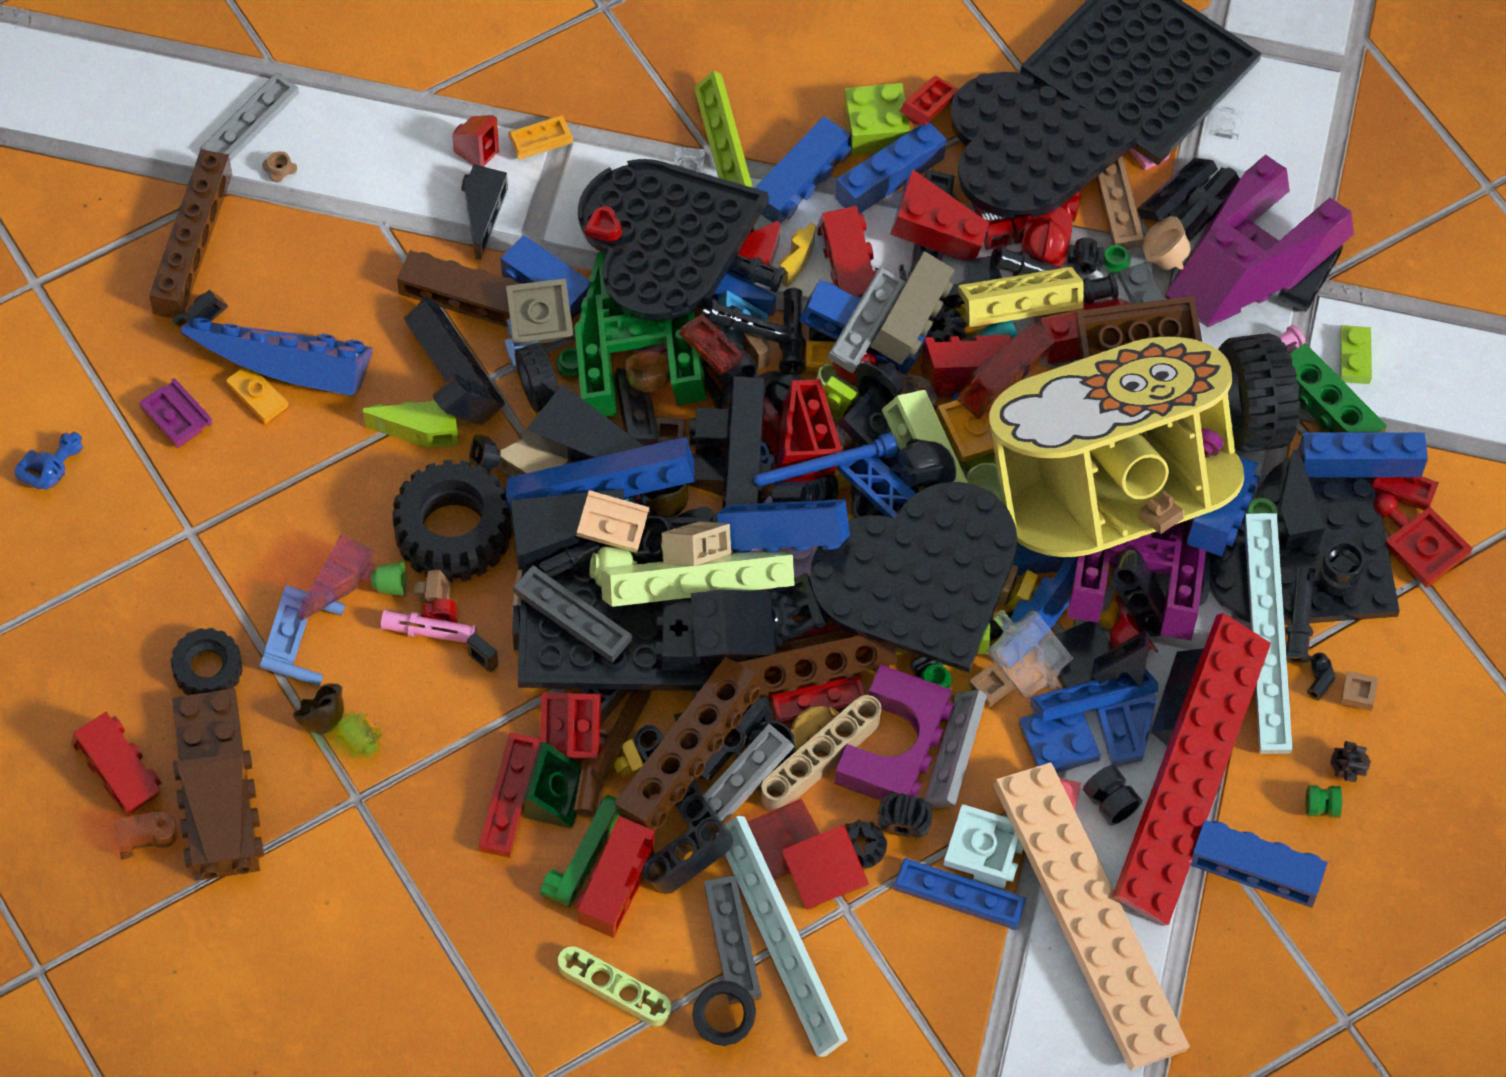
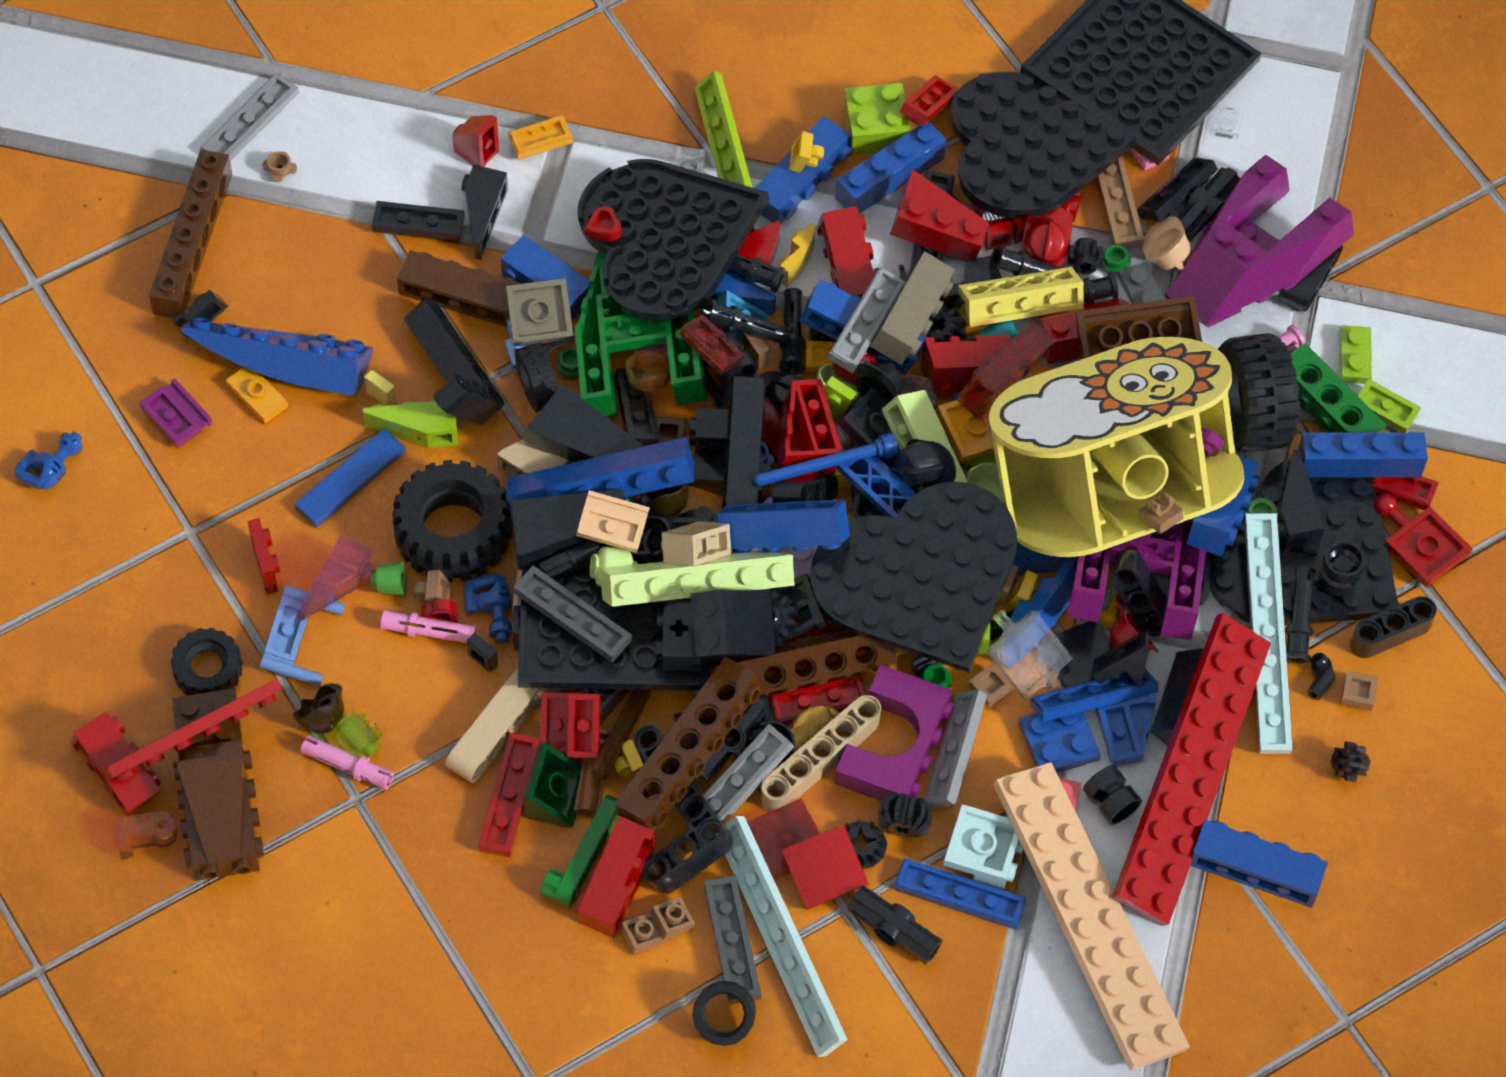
black plate [469,434,501,473] -> none
yellowish green beam [558,946,671,1027] -> none
green wheel [1305,785,1342,818] -> none
none -> red plate [102,678,283,782]
none -> red plate [247,518,281,595]
none -> blue tile [295,428,406,528]
none -> bright pink pin [300,735,394,790]
none -> light yellow tile [364,370,396,406]
none -> black plate [372,201,465,241]
none -> tan beam [445,667,550,783]
none -> blue piece [463,574,512,643]
none -> medium nougat slope [619,897,695,955]
none -> yellow tile [789,131,824,173]
none -> black piece [847,885,943,965]
none -> black beam [1350,596,1437,658]
none -> lime plate [1357,379,1421,433]

